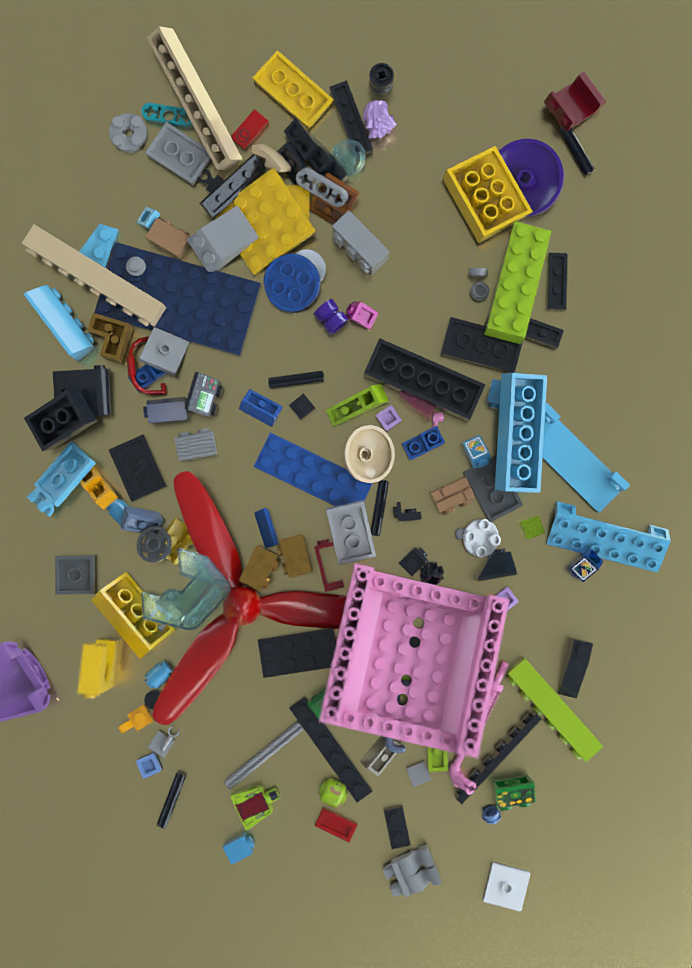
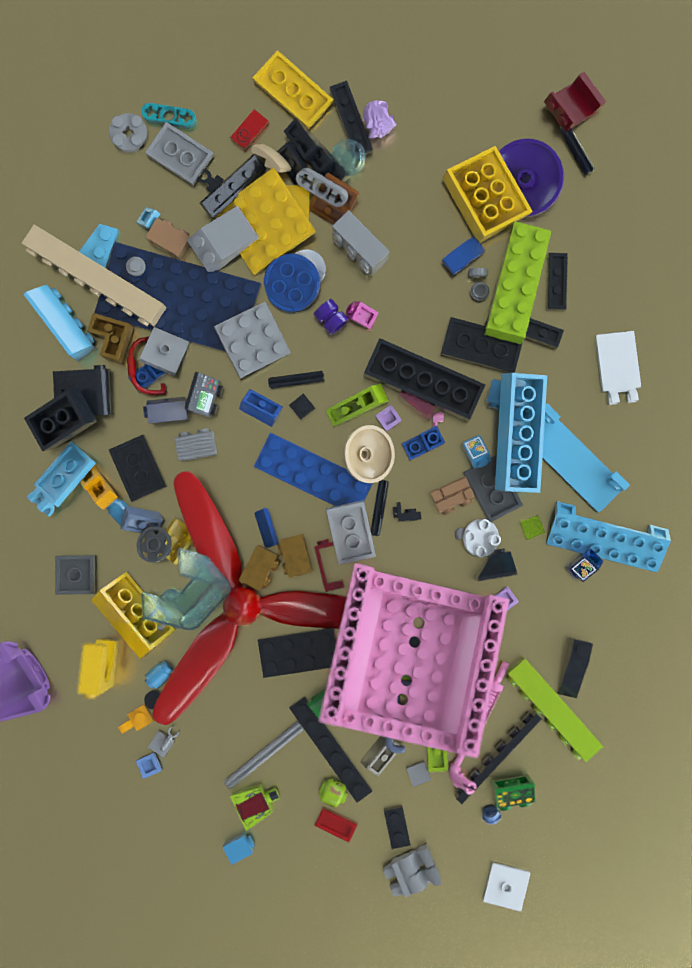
tan brick [147,26,243,170] -> none
black axle [157,772,186,829] -> none
black wheel [369,63,394,97] -> none
black bracket [398,547,429,577] -> none
black gear [420,562,444,585] -> none
none -> light grey plate [213,302,291,379]
none -> blue slope [442,236,486,275]
none -> white tile [595,331,641,405]

